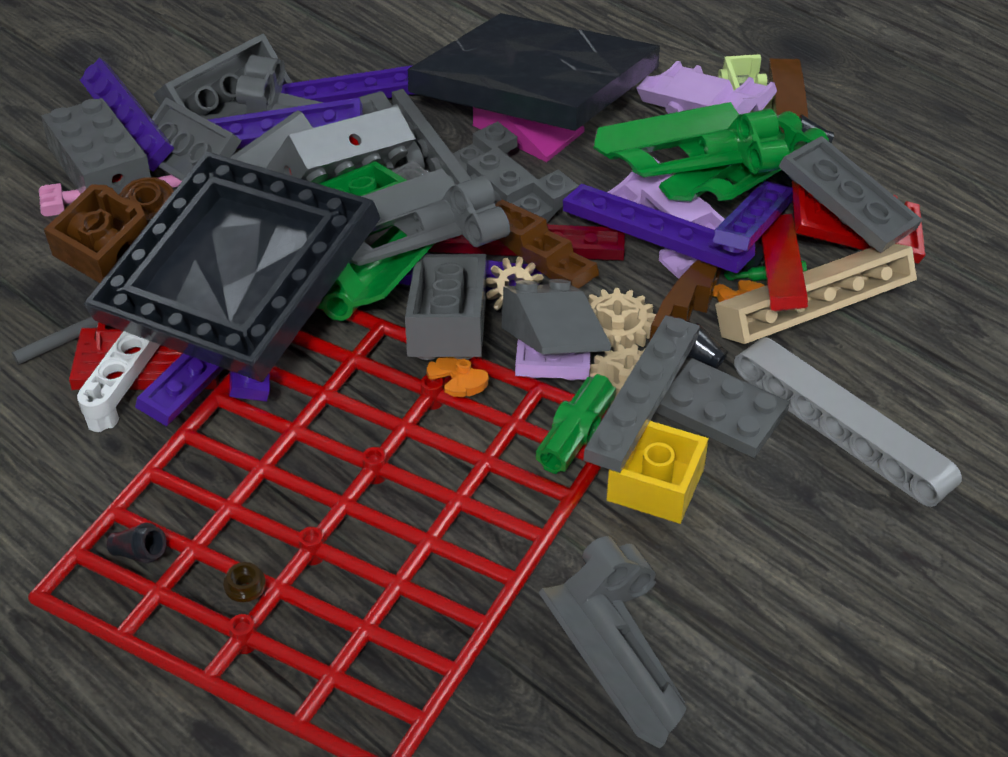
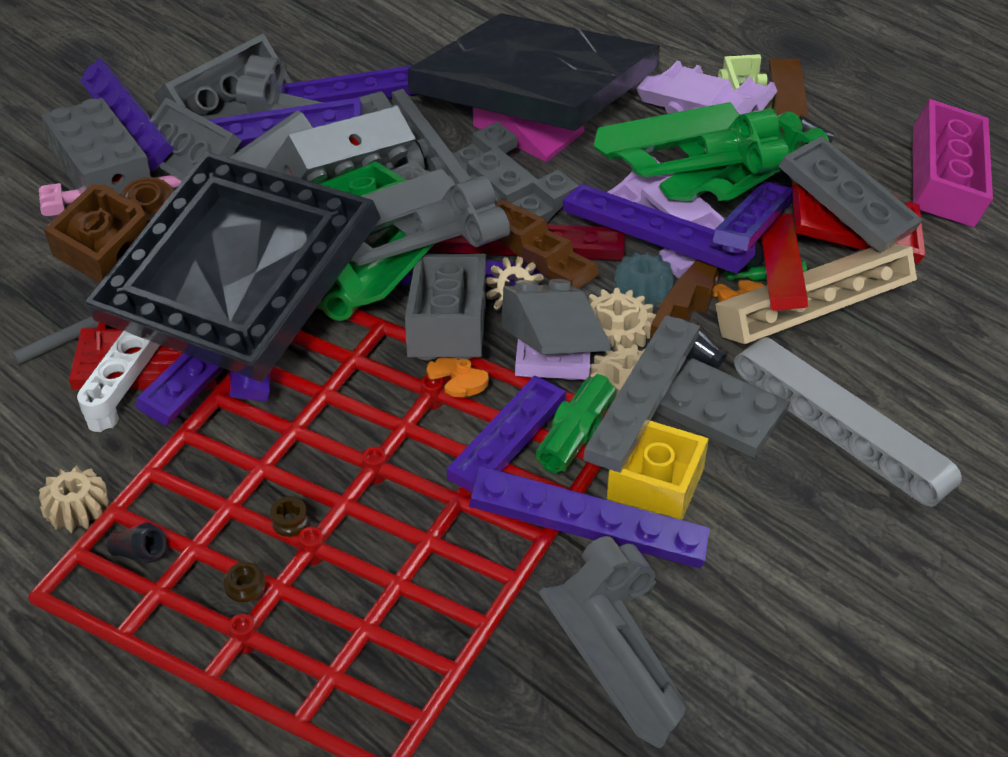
none -> tan gear [39,465,109,534]
none -> dark brown bush [270,496,308,537]
none -> dark purple plate [446,375,566,492]
none -> dark purple plate [469,466,709,569]
none -> clear light blue gear [614,251,674,307]
none -> dark pink brick [913,99,993,227]

